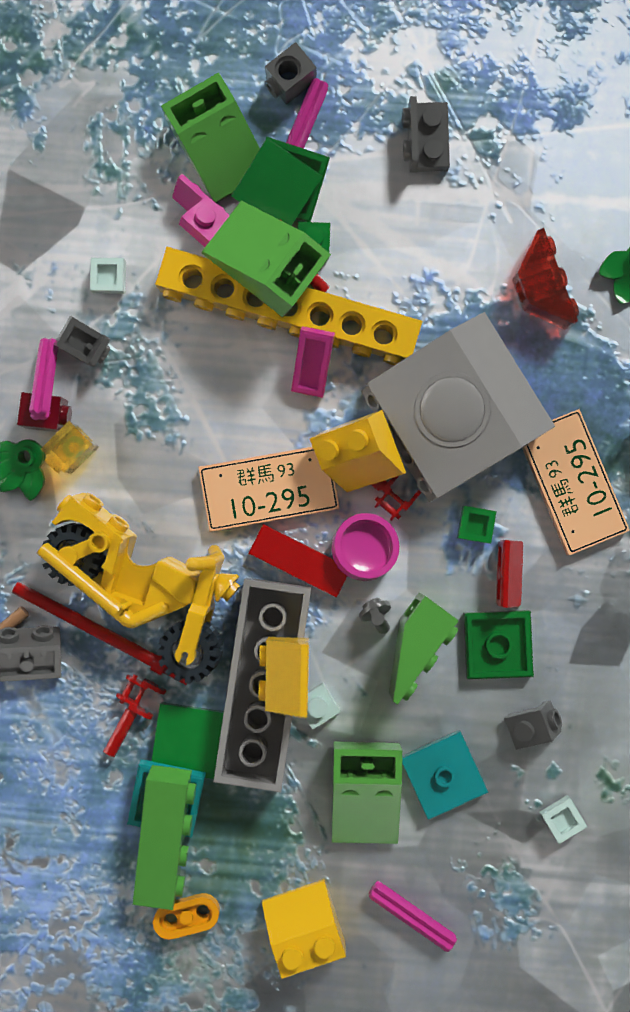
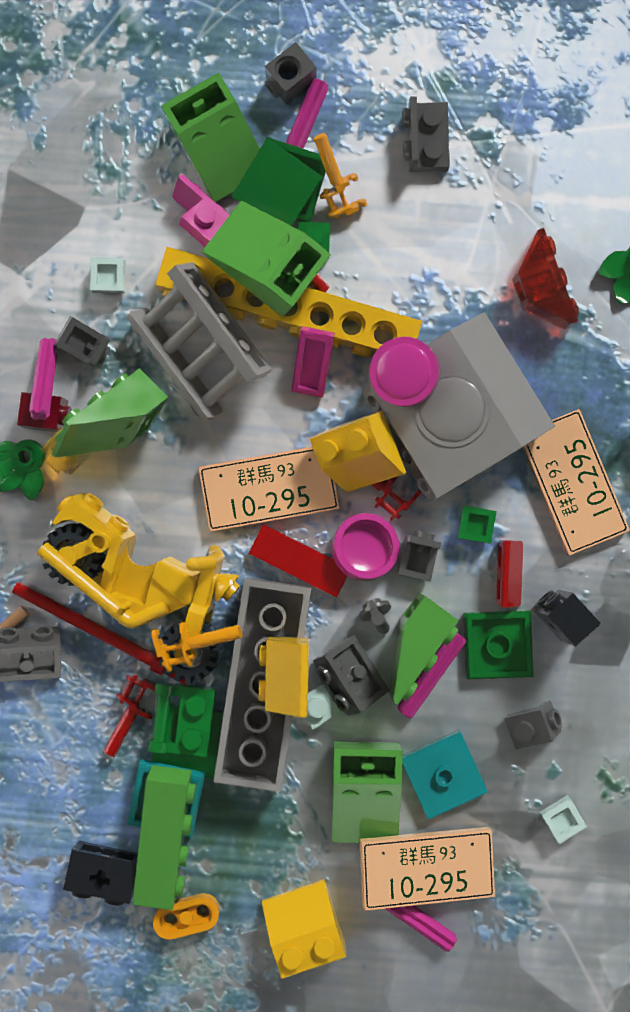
none -> bright green slope [52,368,168,458]
none -> black brick [63,840,138,906]
none -> light grey fence [126,262,272,422]
none -> green plate [148,682,216,757]
none -> light orange piece [151,622,242,672]
none -> light orange piece [313,133,368,219]
none -> dark grey bracket [313,635,390,716]
none -> light nougat tile [359,827,495,911]
none -> dark pink piece [370,337,440,407]
none -> dark grey bracket [397,530,441,582]
none -> dark pink axle [397,633,466,719]
none -> black brick [534,590,601,647]

